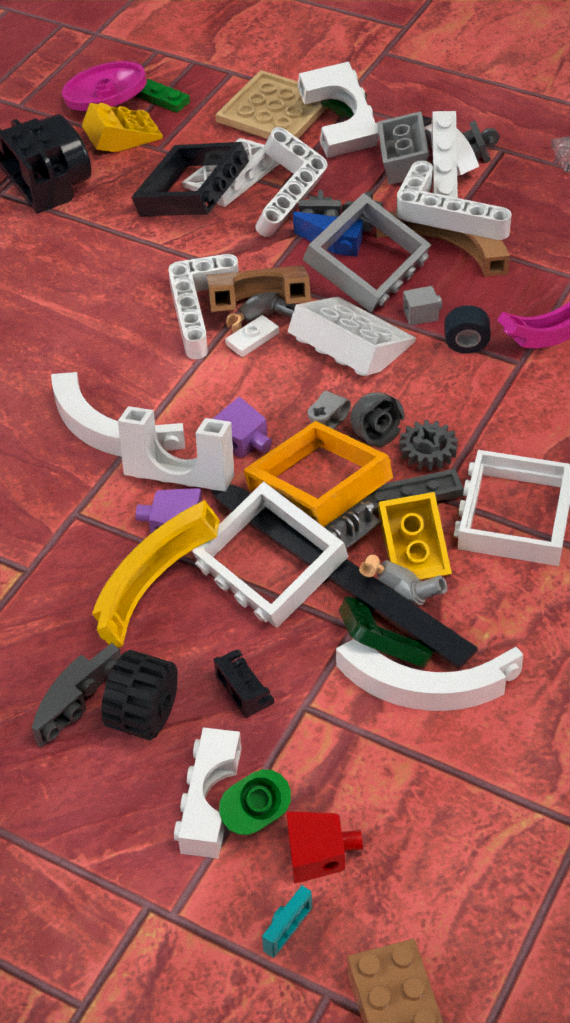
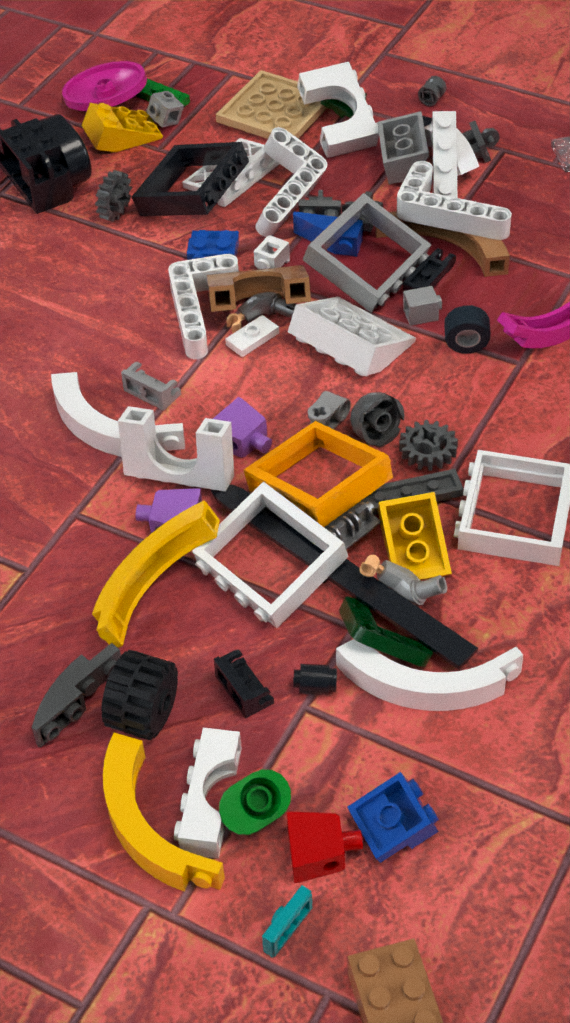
none -> dark grey gear [95,170,132,222]
none -> yellow arch [103,732,225,892]
none -> light grey hinge [121,362,181,411]
none -> light grey brick [146,91,184,127]
none -> blue plate [187,230,239,260]
none -> white brick [254,235,290,270]
none -> black brick [293,664,337,695]
none -> blue plate [347,772,439,863]
none -> black hinge [403,248,456,291]
none -> dark grey wheel [418,76,447,106]

